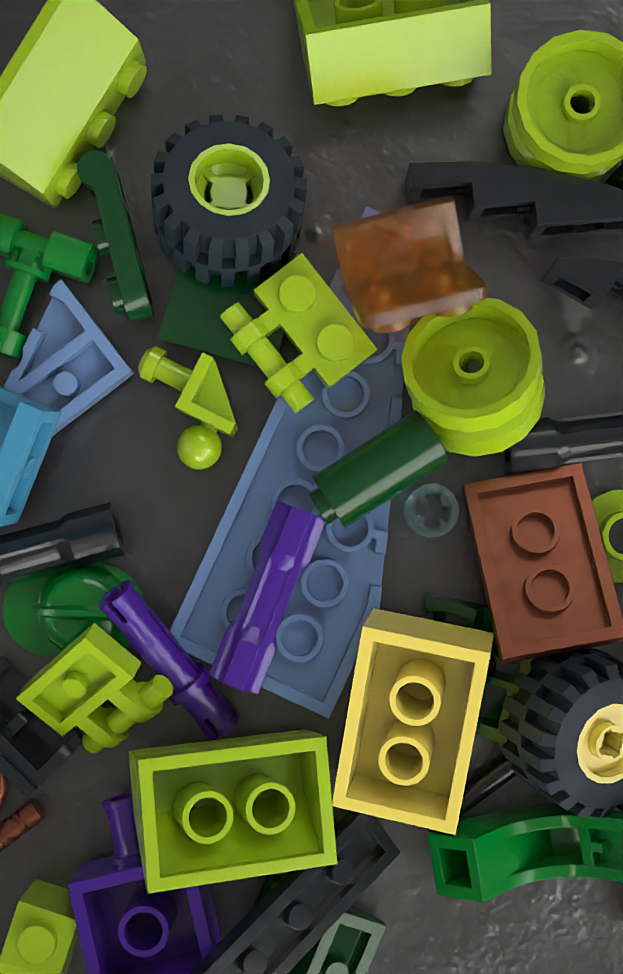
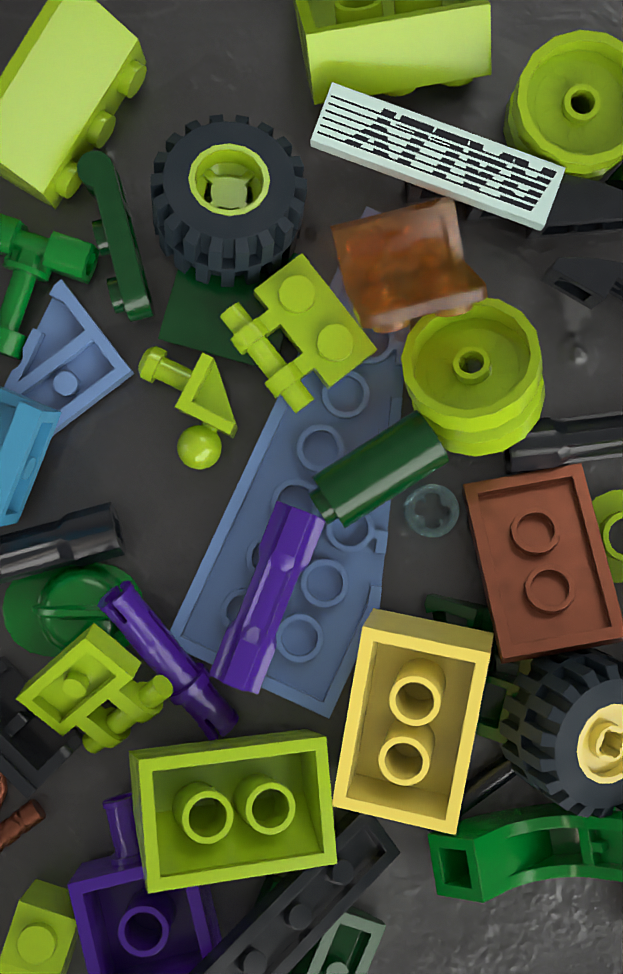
none -> light aqua tile [311,82,566,231]

